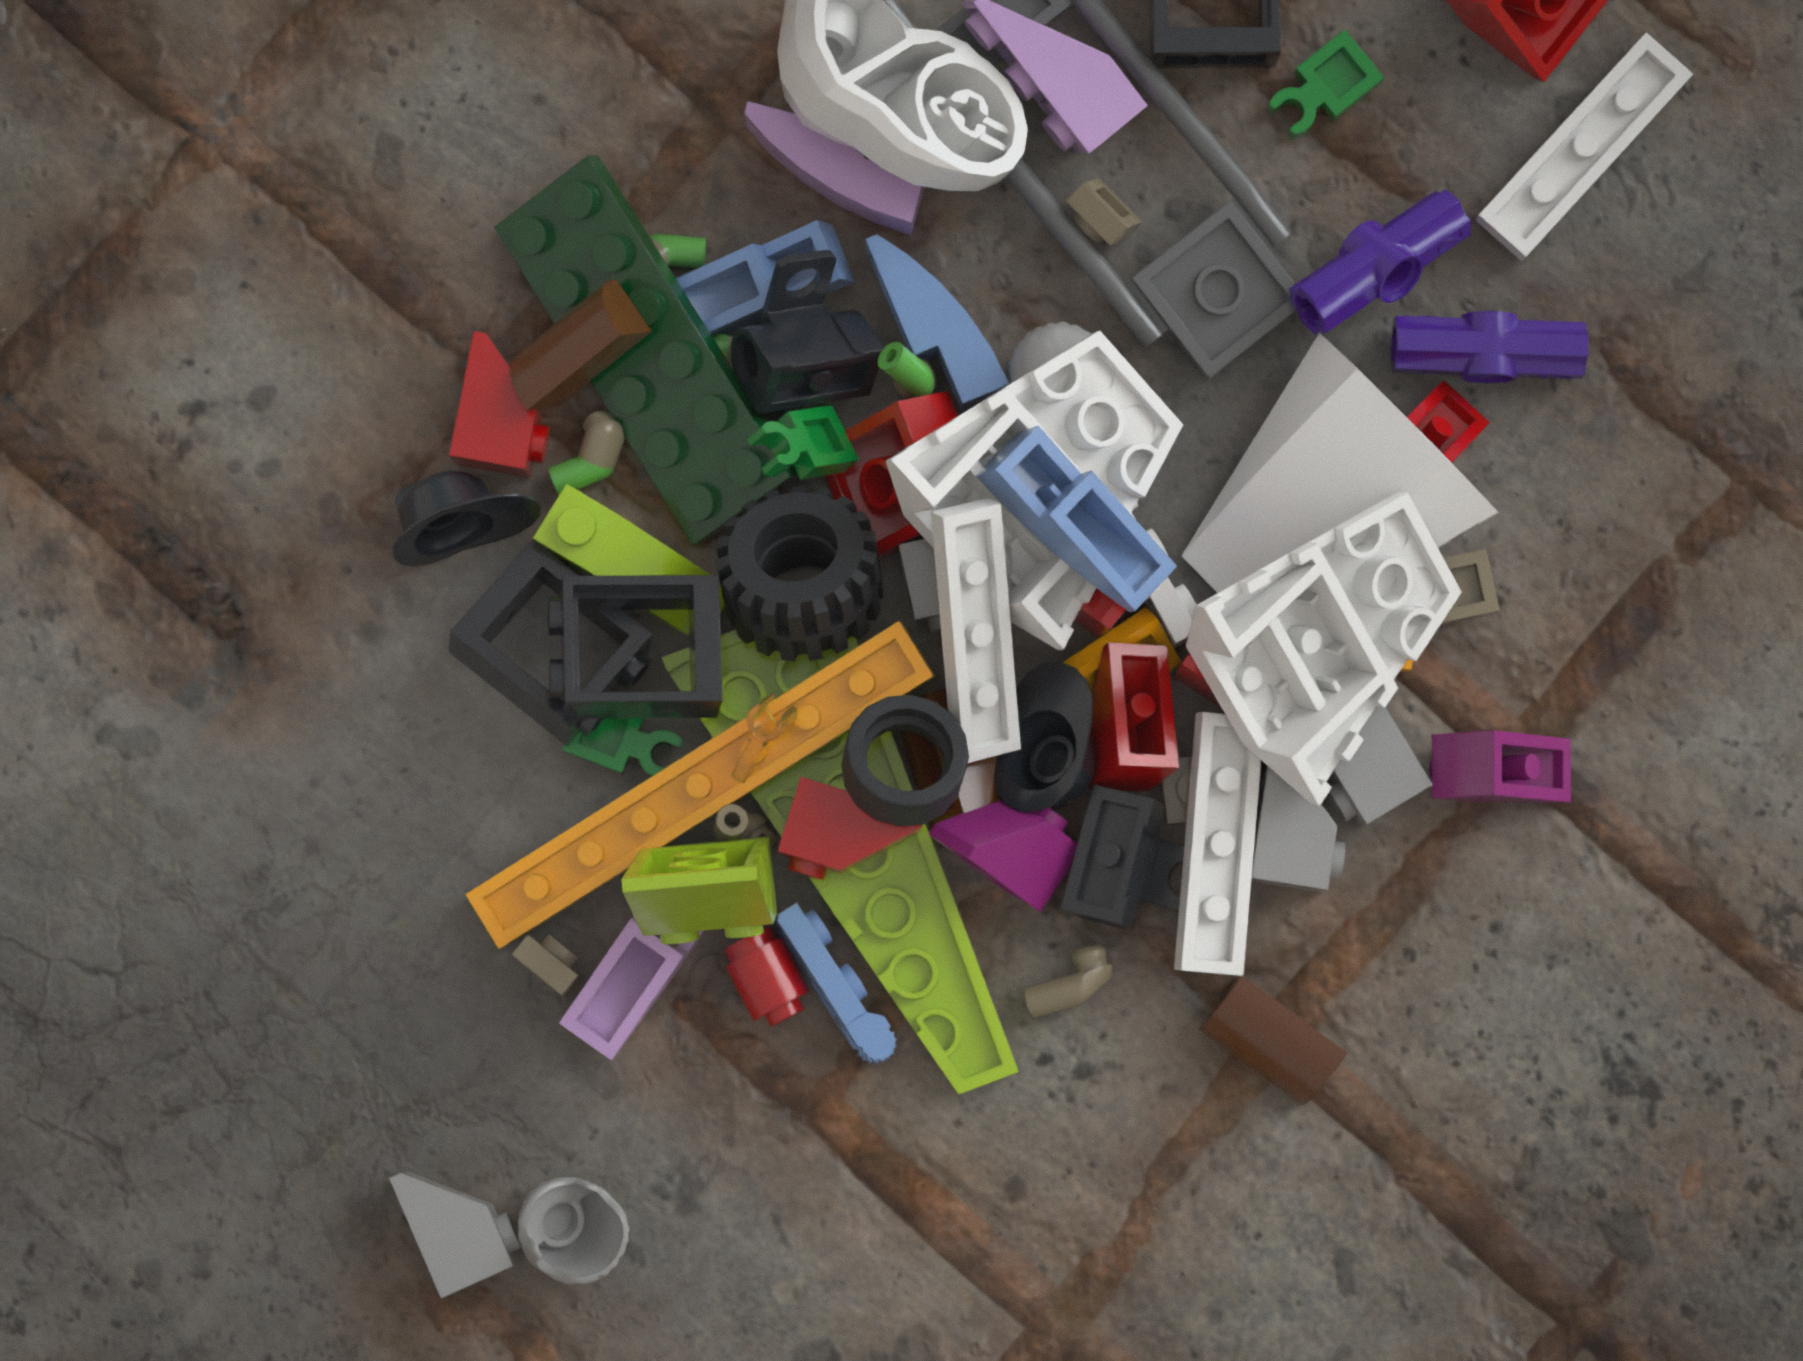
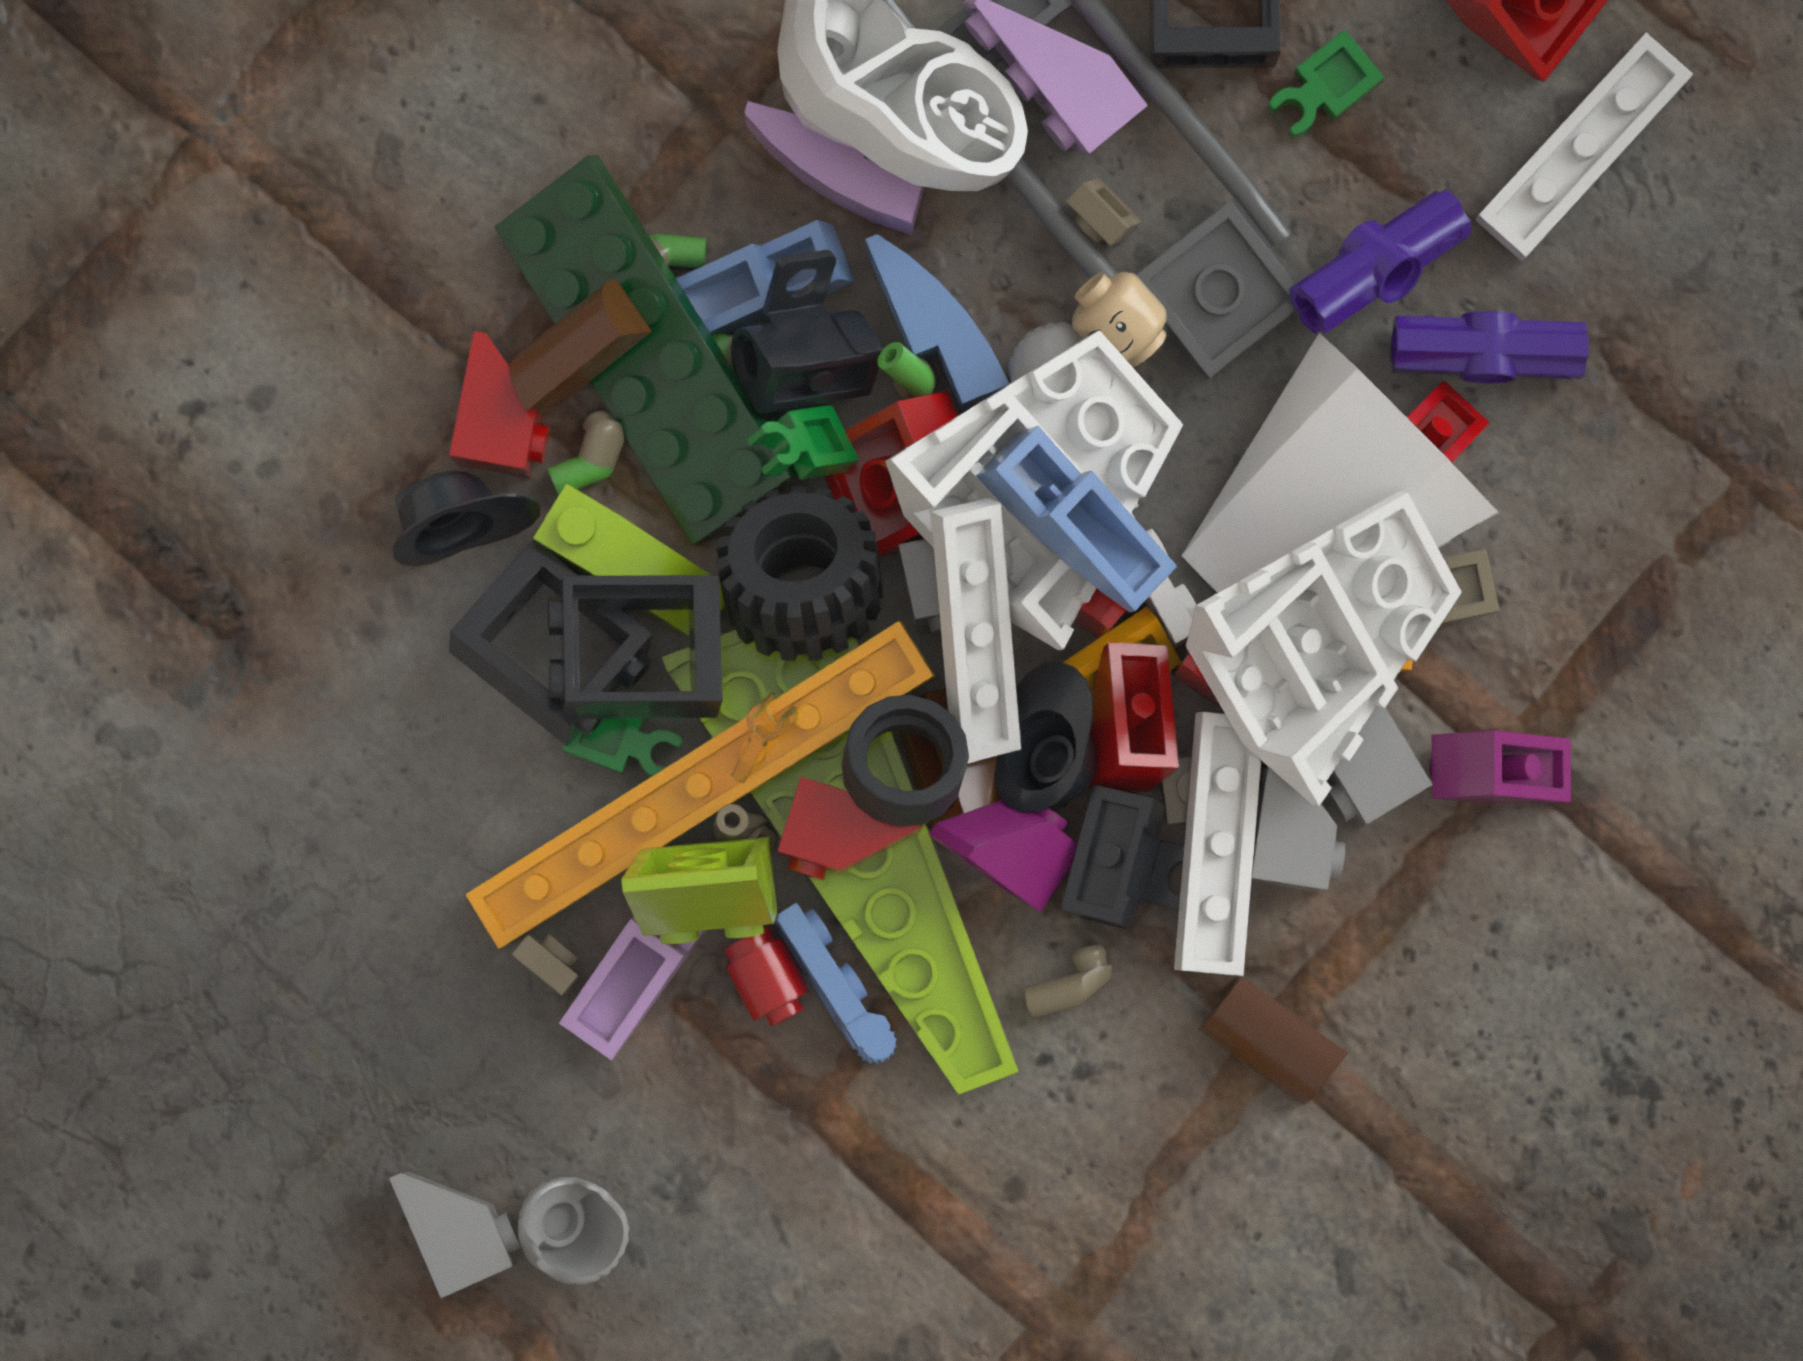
none -> tan head [1072,272,1166,367]

